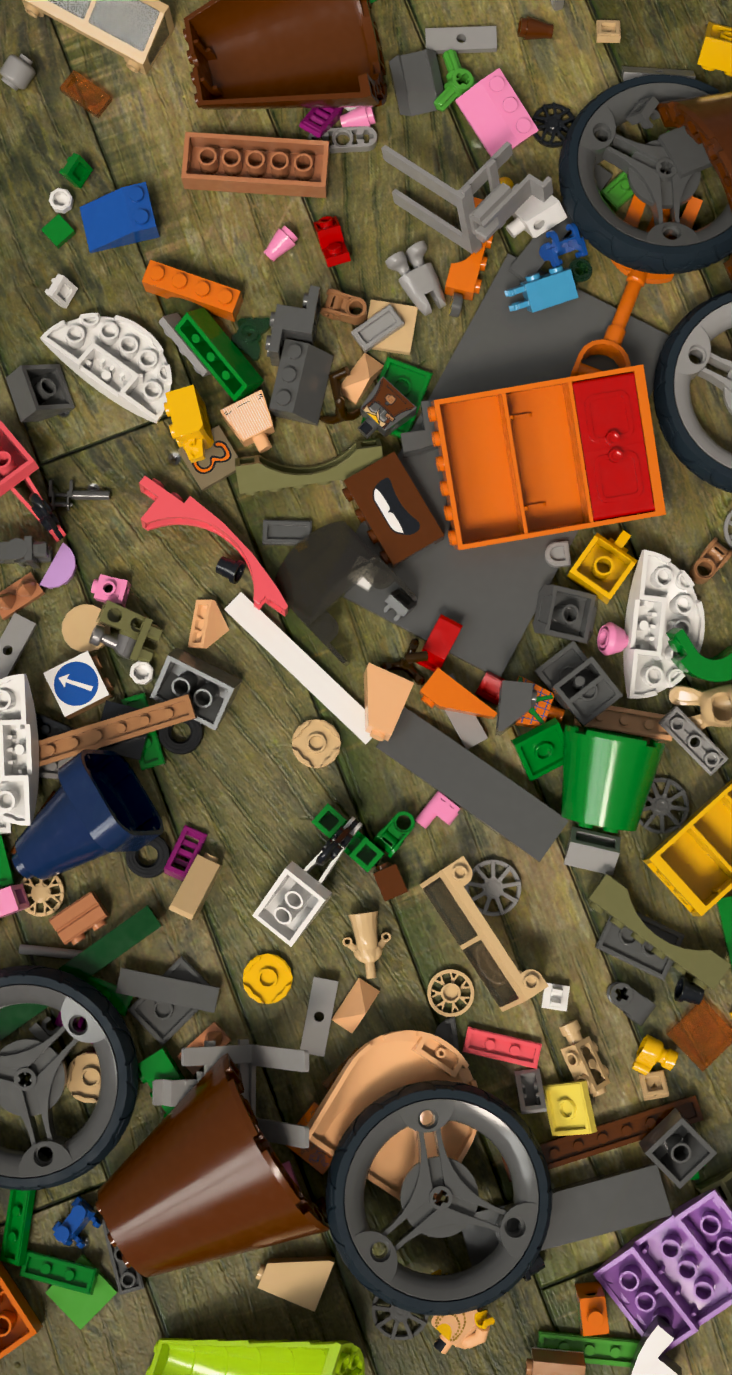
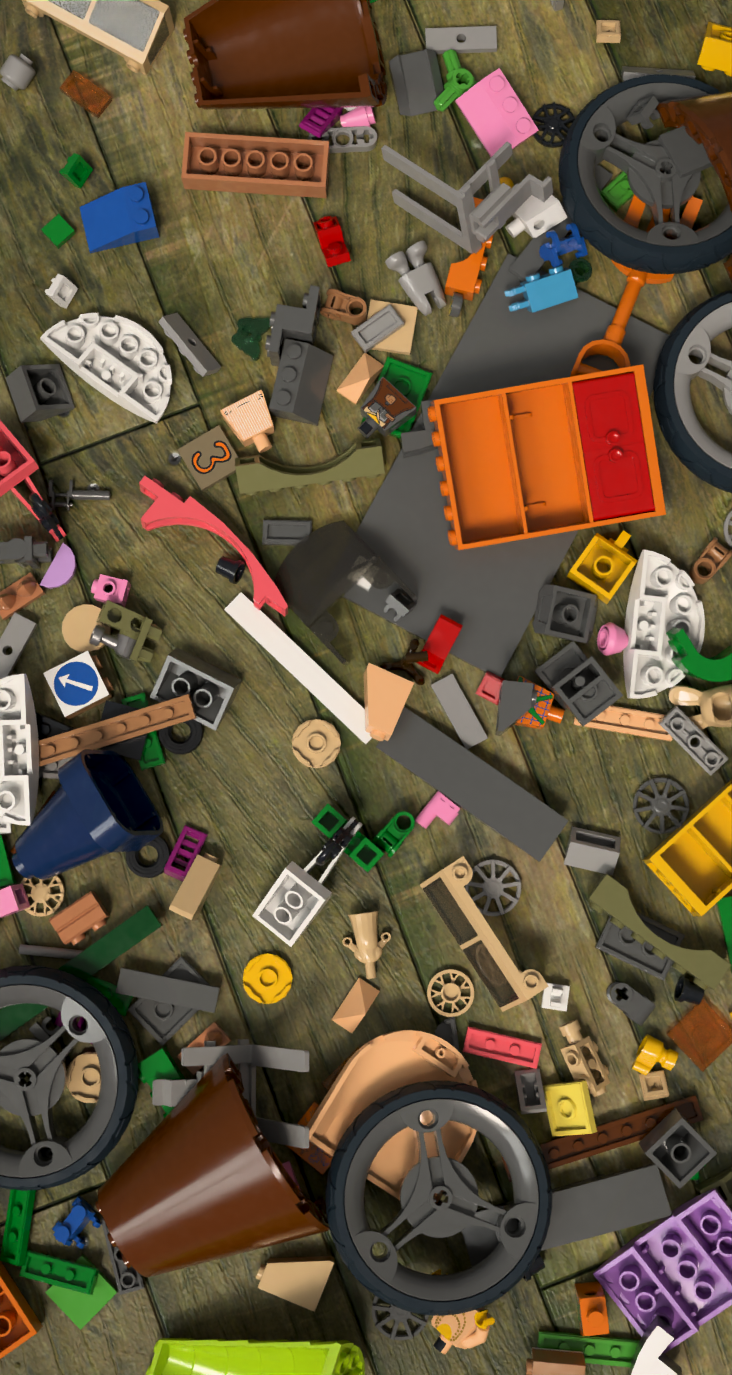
white tile [49,188,74,214] -> none
white tile [130,660,155,685] -> none
orange arch [142,260,243,322] -> none
yellow hinge [164,385,214,463] -> none
green brick [174,308,264,402] -> none
light nougat slope [188,599,229,649] -> none
bright pink cone [264,225,298,262] -> none
light grey tile [300,976,339,1057] -> none
dark brown piece [319,366,361,424] -> none
reddish brown panel [342,451,445,568] -> none
reddish brown brick [373,862,408,901] -> none
orange slope [419,668,497,719] -> none
green plate [511,718,564,782] -> none
reddish brown cone [517,16,554,40] -> none
light grey tile [544,541,571,568] -> none
green cone [561,724,666,833] -> none

